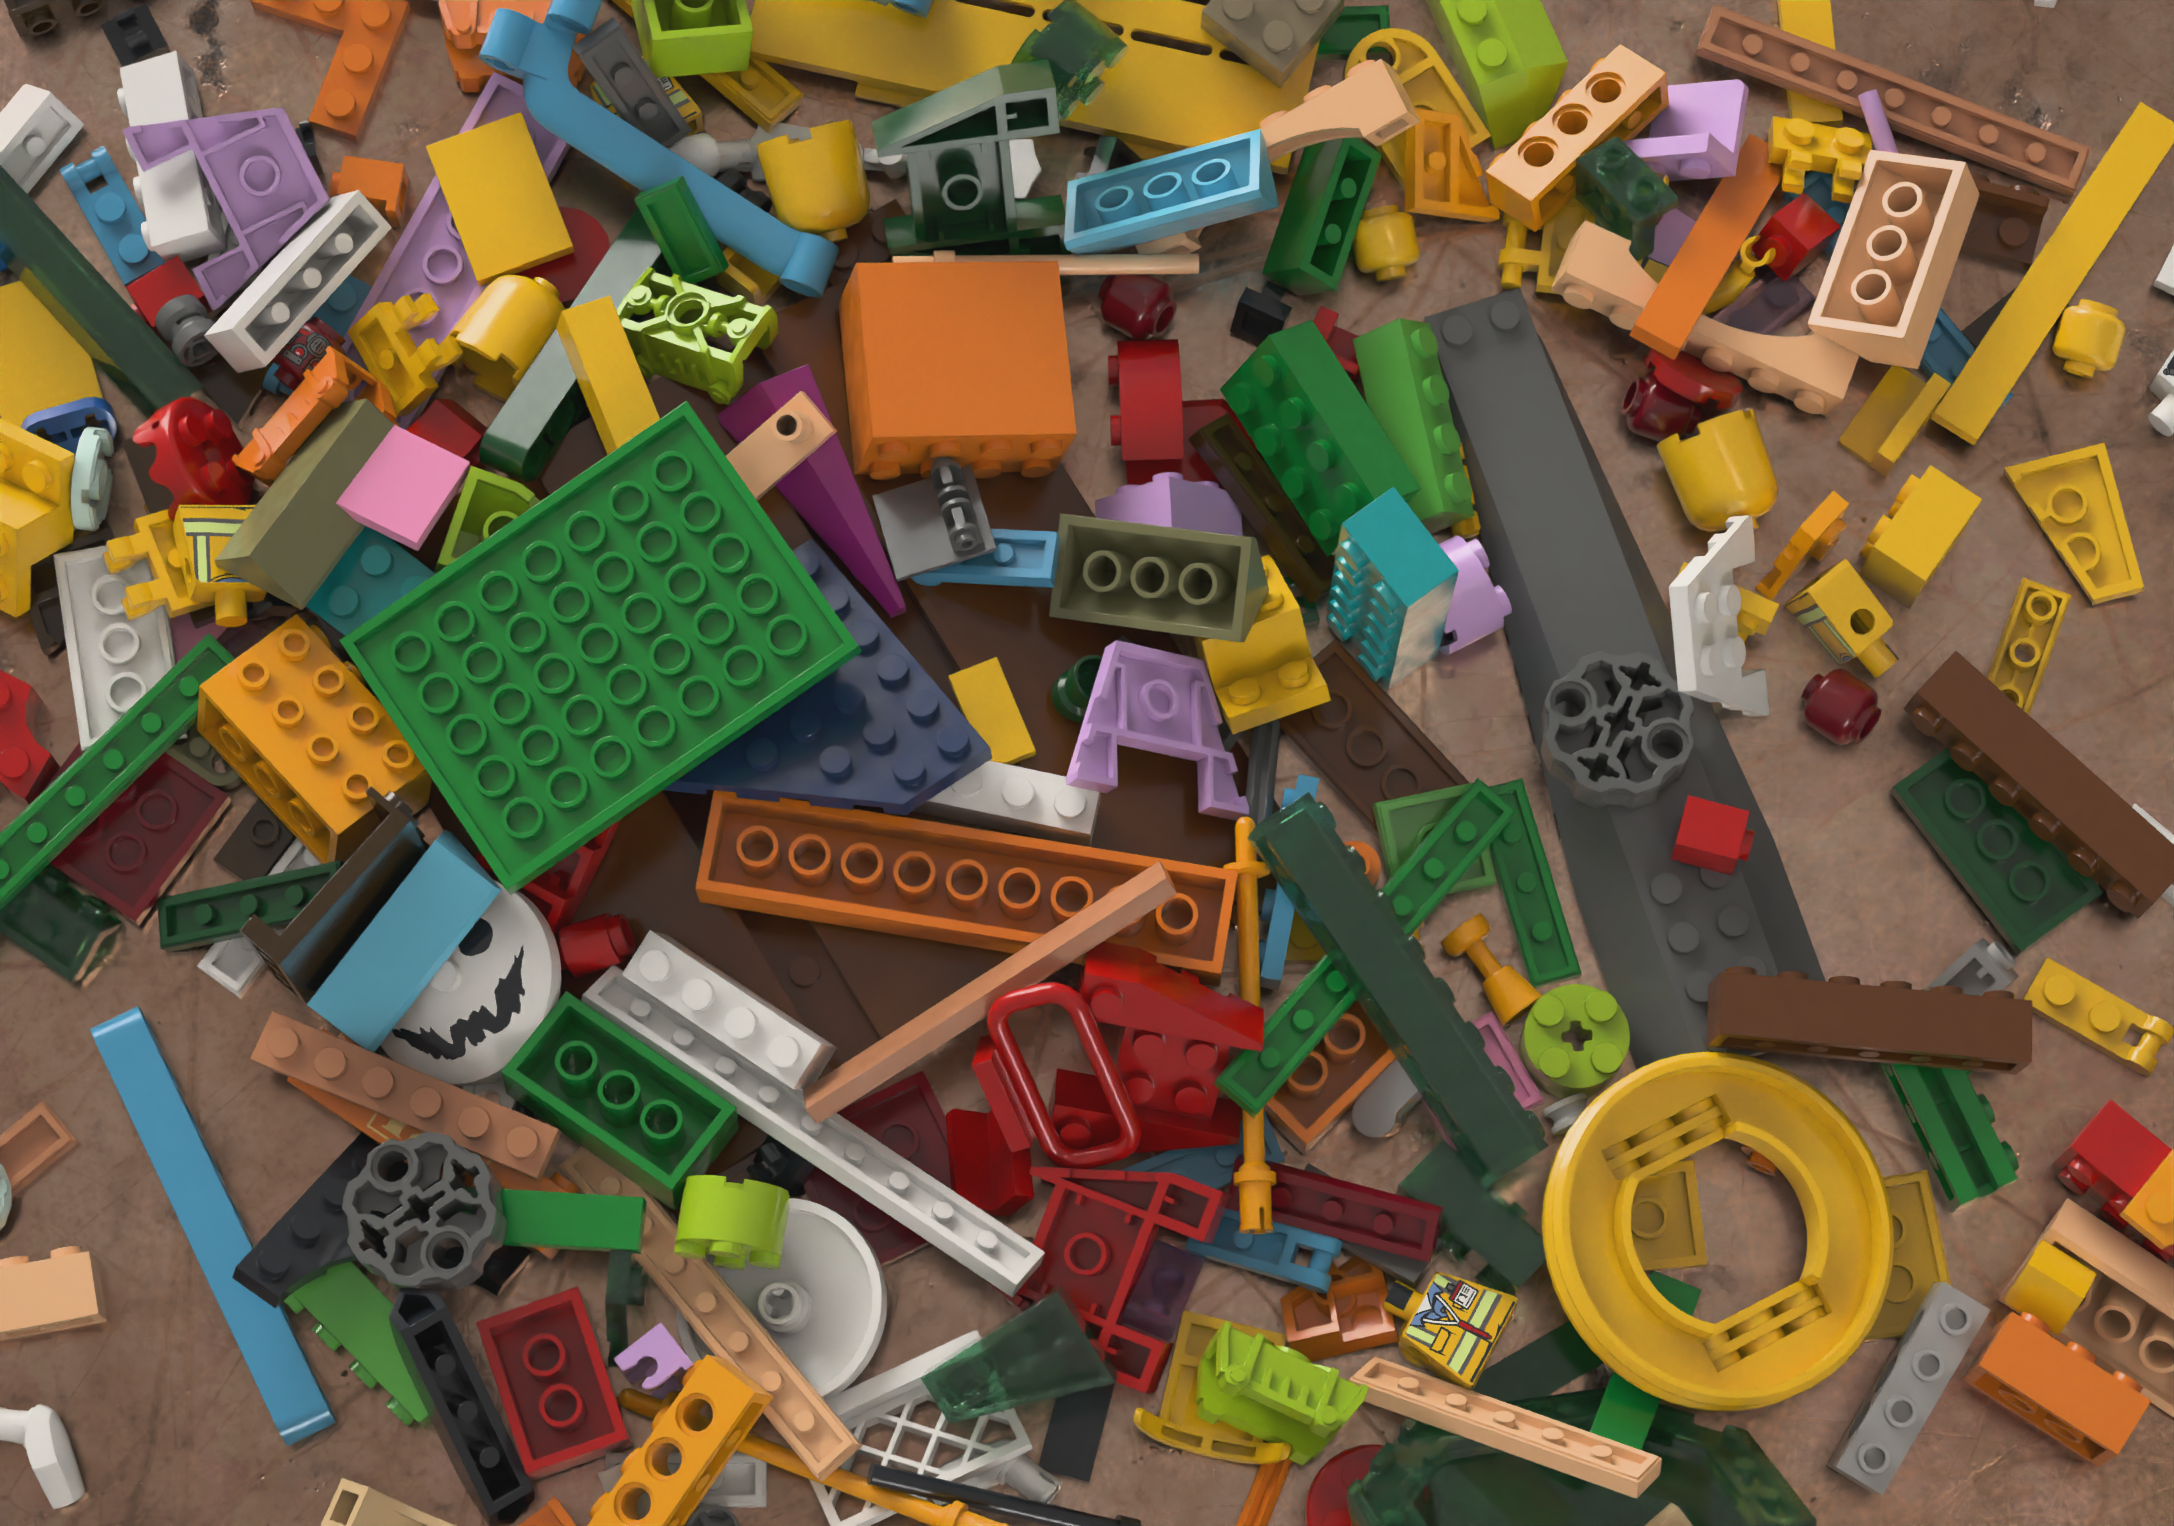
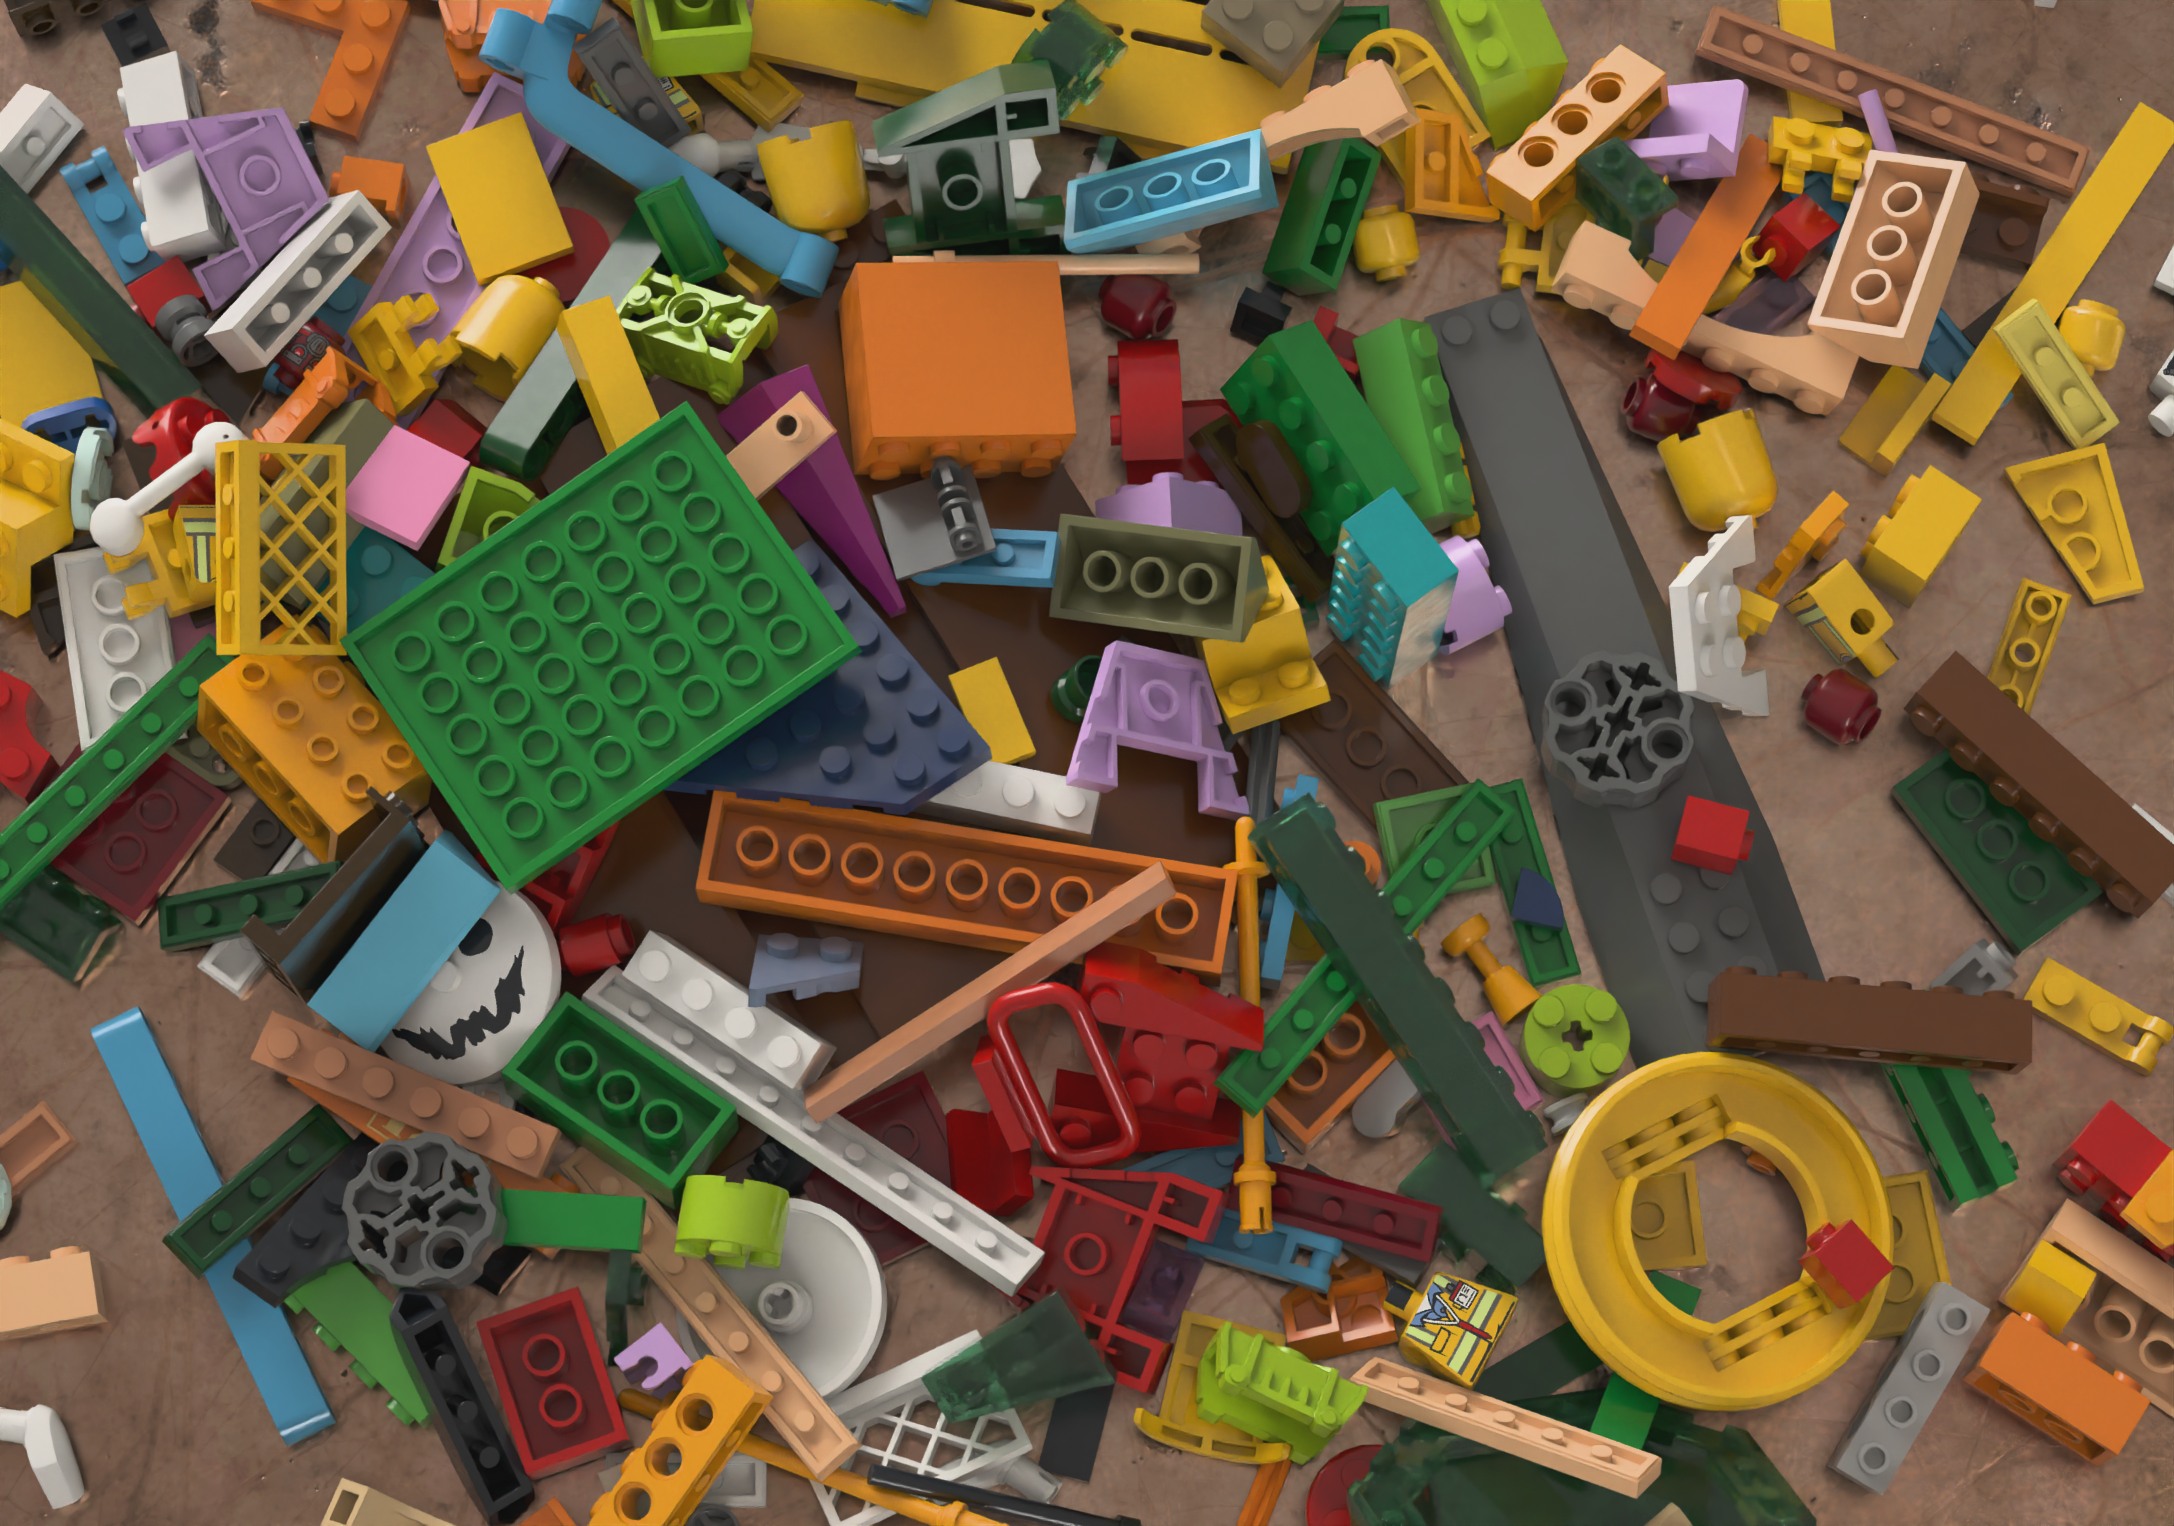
none -> white piece [90,422,249,556]
none -> dark green tile [162,1103,354,1280]
none -> yellow fence [215,440,347,656]
none -> sand blue wing [748,933,864,1007]
none -> dark brown tile [1236,419,1312,518]
none -> dark blue tile [1510,867,1564,932]
none -> red brick [1798,1219,1894,1309]
none -> light yellow tile [1992,298,2120,450]

